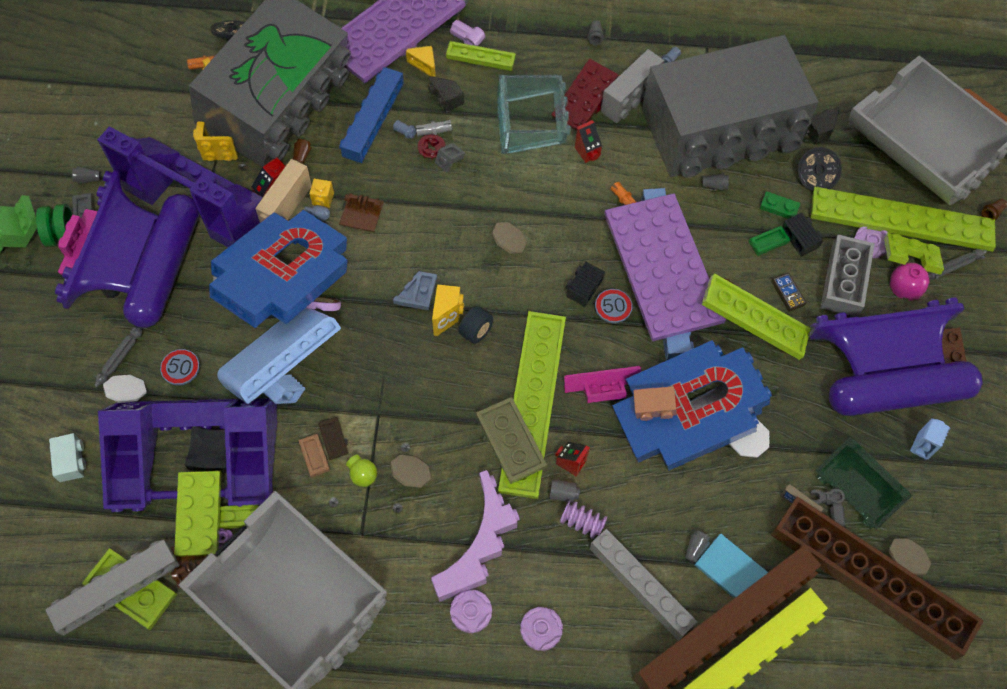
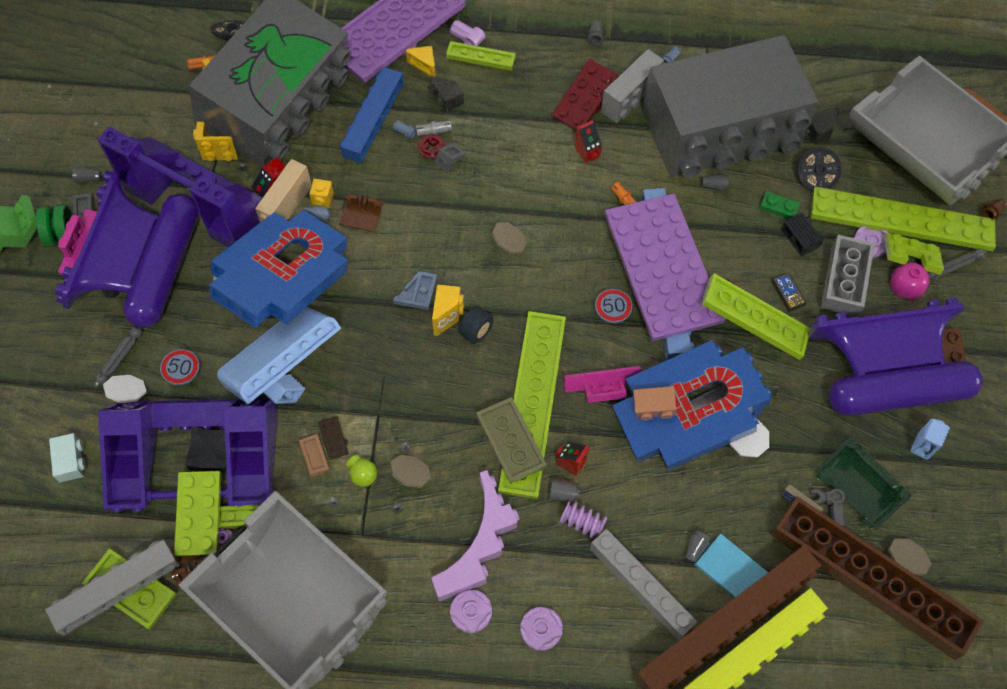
reddish brown cone [293,139,311,164] -> none
lavender tile [306,297,341,311] -> none
clear light blue windscreen [497,75,570,154] -> none
black brick [565,261,605,307] -> none
green tile [748,226,790,256] -> none

